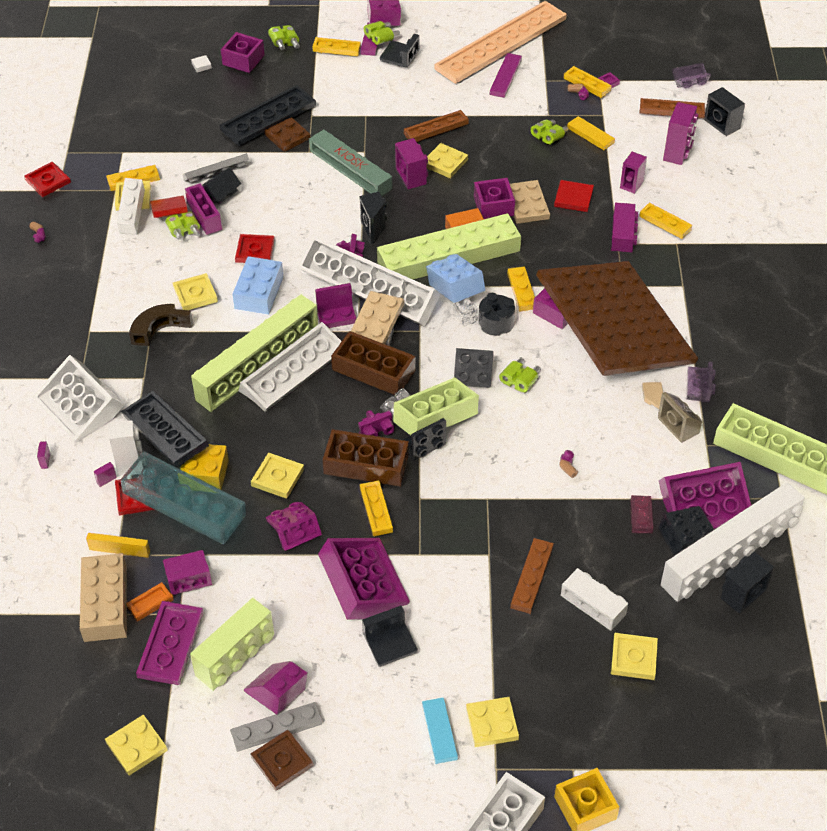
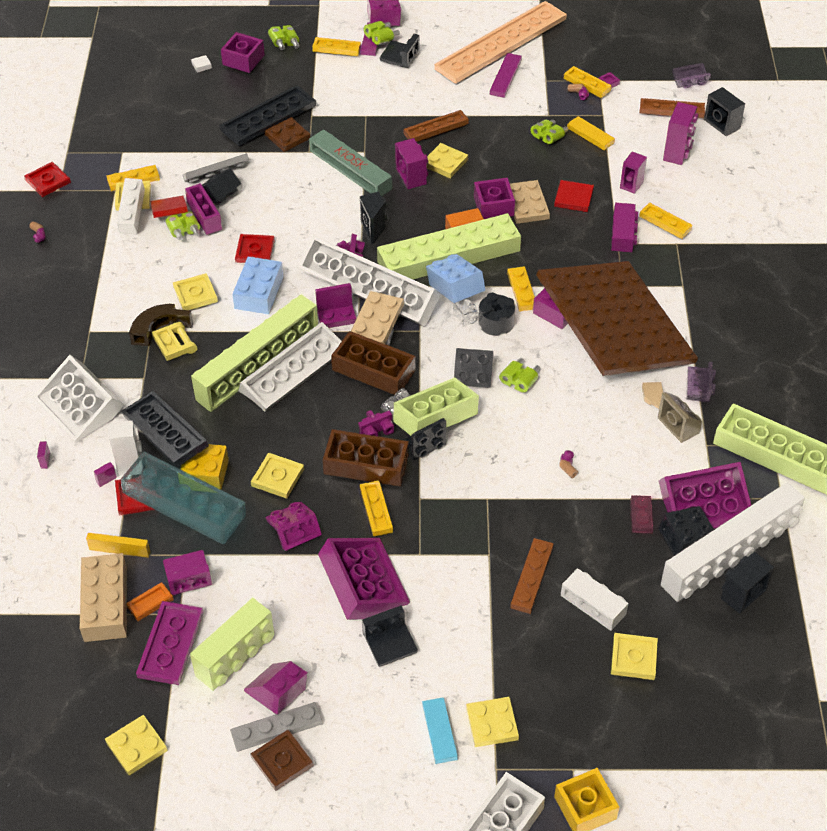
none -> light yellow plate [152,322,197,361]

